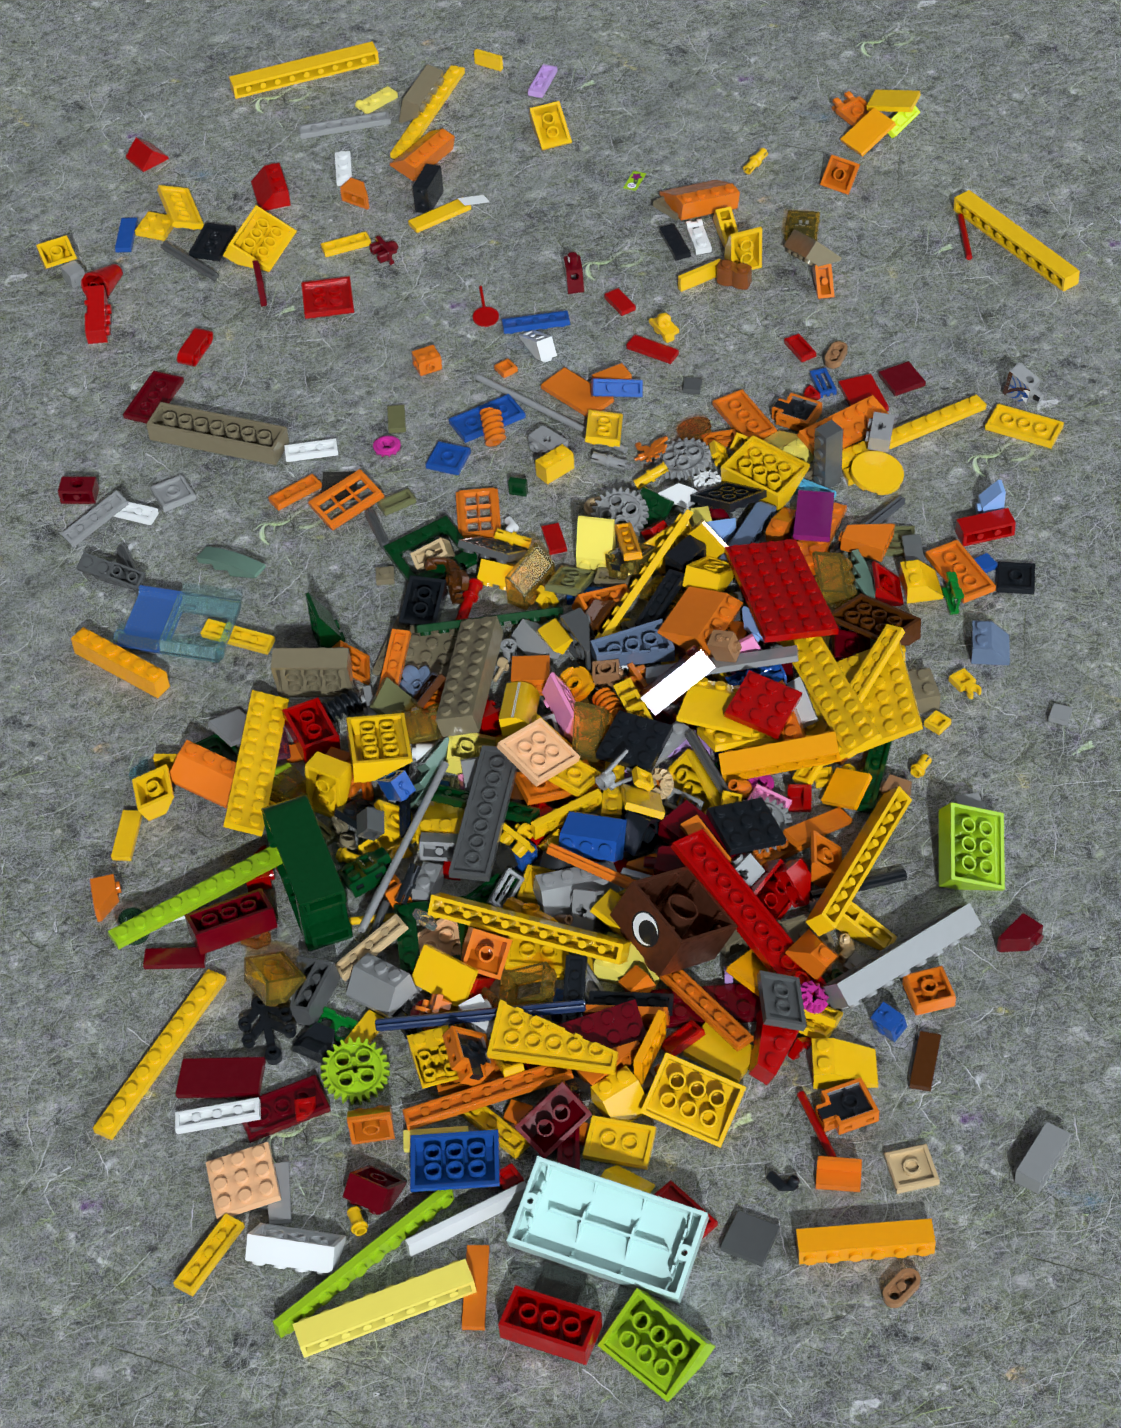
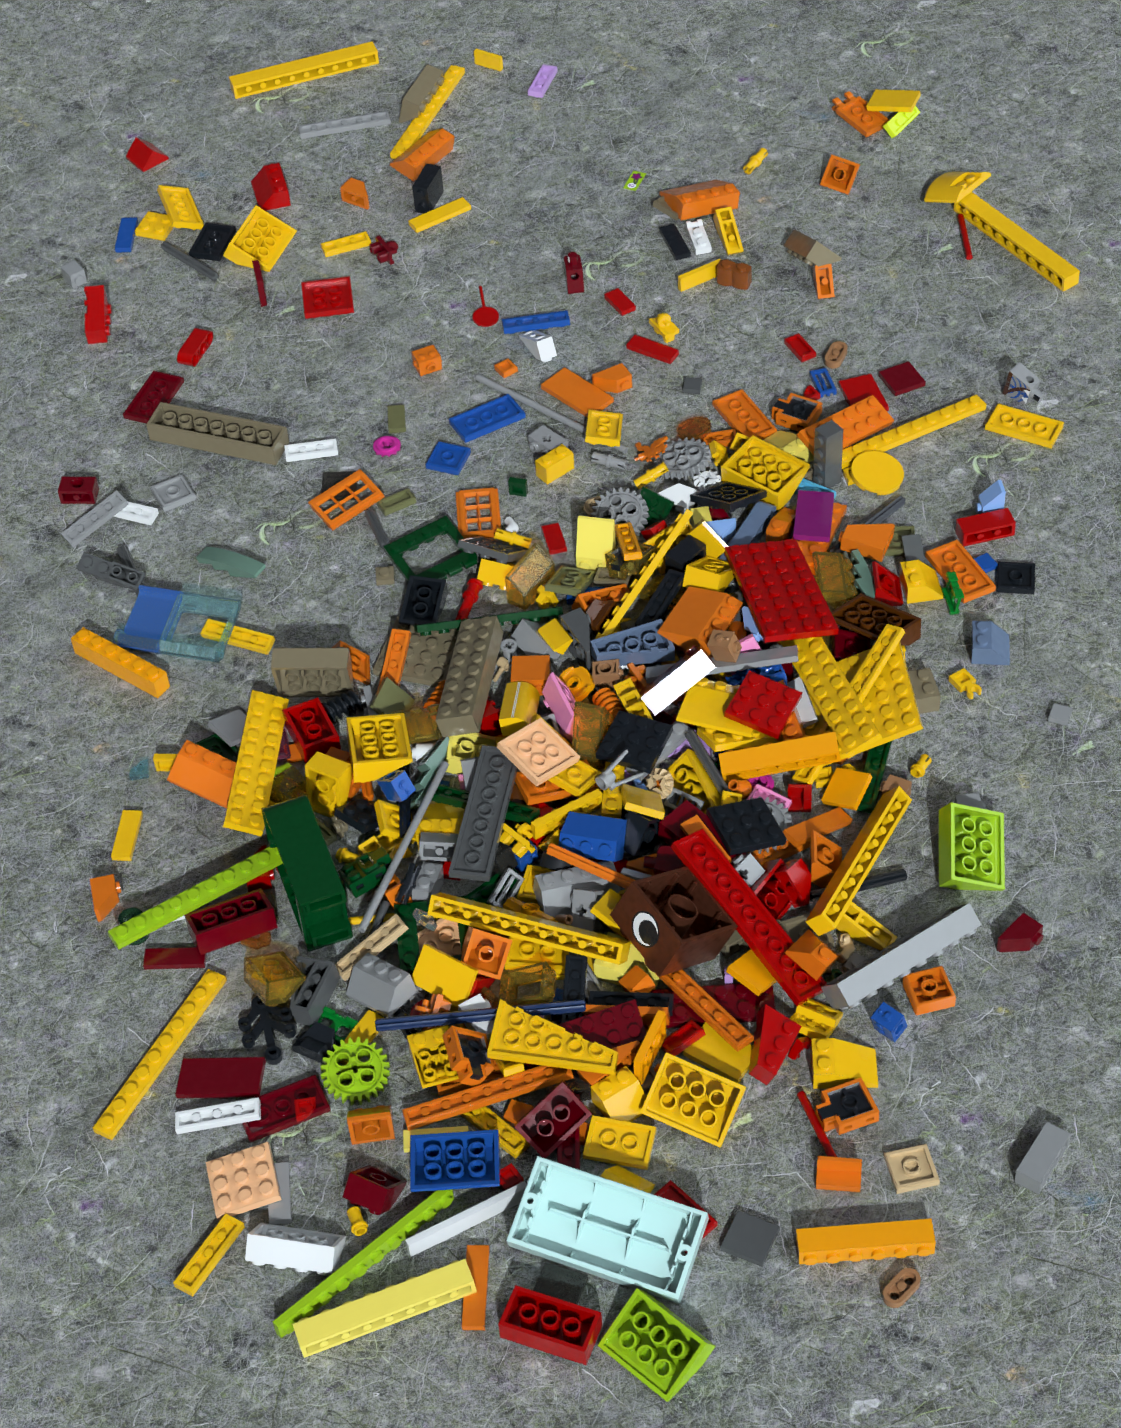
yellow slope [36,235,77,269] -> none
red cone [81,264,123,299] -> none
yellow slope [132,764,174,821] -> none
orange tile [268,474,322,511] -> none
dark green slope [305,592,345,648] -> none
white plate [335,151,352,186] -> none
dark tan plate [336,834,356,851] -> none
light yellow plate [355,86,398,114] -> none
dark grey brick [357,807,385,841] -> none
sand blue plate [399,665,431,696] -> none
tan slope [410,538,455,570] -> none
reddish brown tile [411,672,446,708] -> none
reddish brown animal [424,557,469,604] -> none
white sticker [458,195,490,206] -> none
orange piece [480,407,507,447] -> none
yellow slope [529,101,572,150] -> none
tile [591,379,643,398] -> none
yellow plate [631,766,654,792] -> none
yellow slope [724,227,762,270] -> none
dark grey plate [757,970,807,1031] -> none
black arm [766,1171,800,1191] -> none
clear yellow piece [785,210,820,241] -> none
dark pink gear [800,980,829,1014] -> none
light orange tile [840,108,896,157] -> none
light grey brick [865,412,895,453] -> none
reddish brown tile [909,1031,941,1092] -> none
yellow plate [924,710,952,735] -> none
none -> yellow slope [924,171,991,203]

